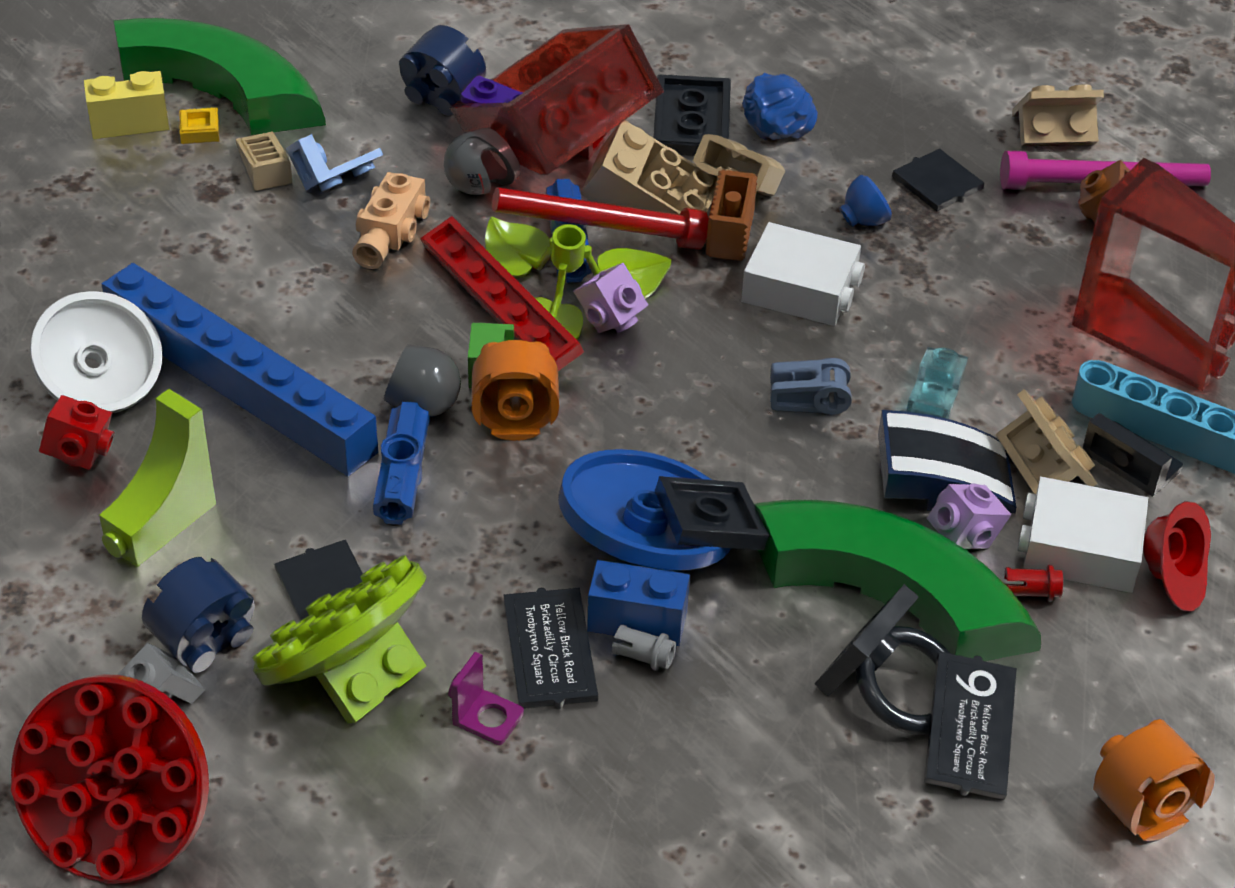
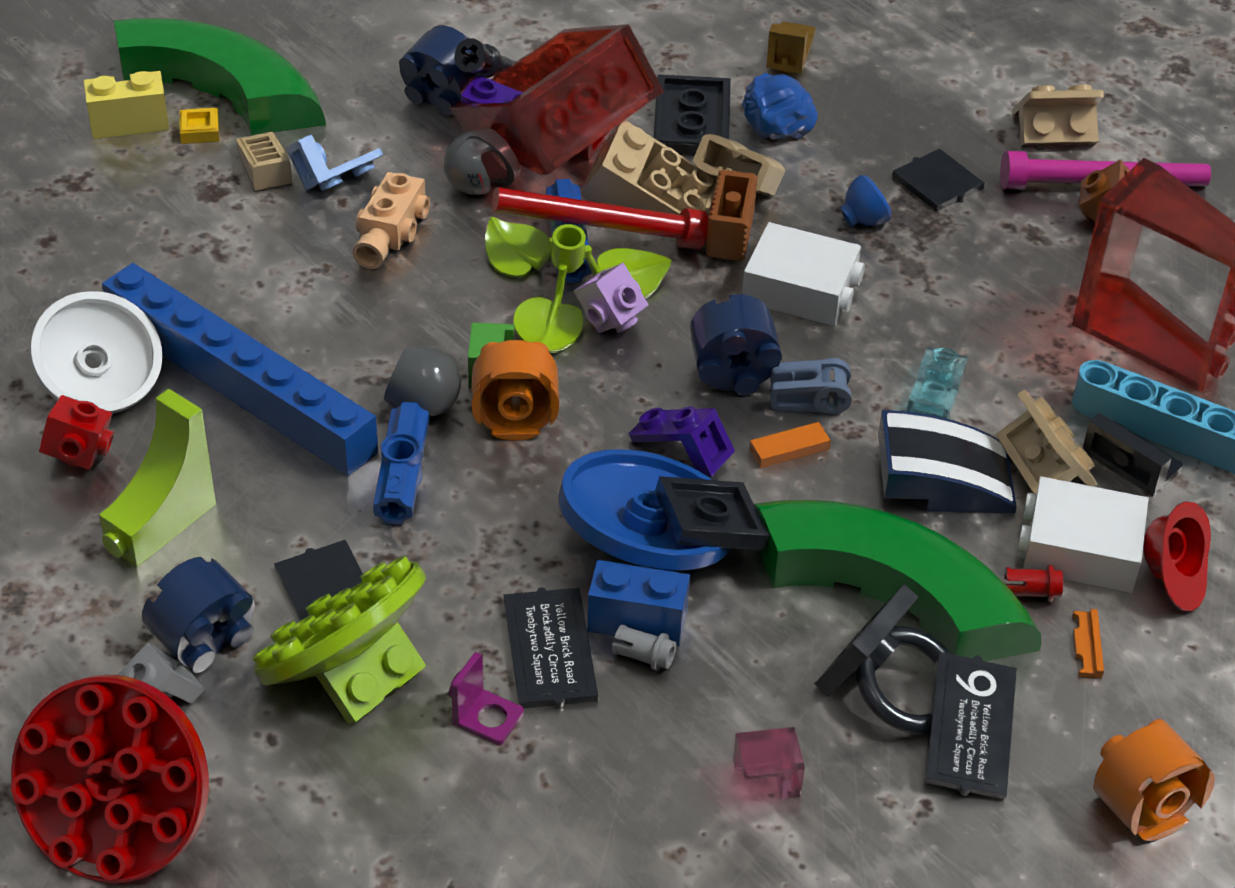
red tile [420,216,584,371] -> none
lavender brick [927,483,1011,549] -> none
none -> black pin [454,38,529,86]
none -> dark purple bracket [628,406,735,477]
none -> dark blue brick [690,294,782,396]
none -> clear pink panel [733,727,805,799]
none -> orange piece [749,422,831,468]
none -> pearl gold bracket [766,22,816,74]
none -> orange piece [1072,609,1104,678]

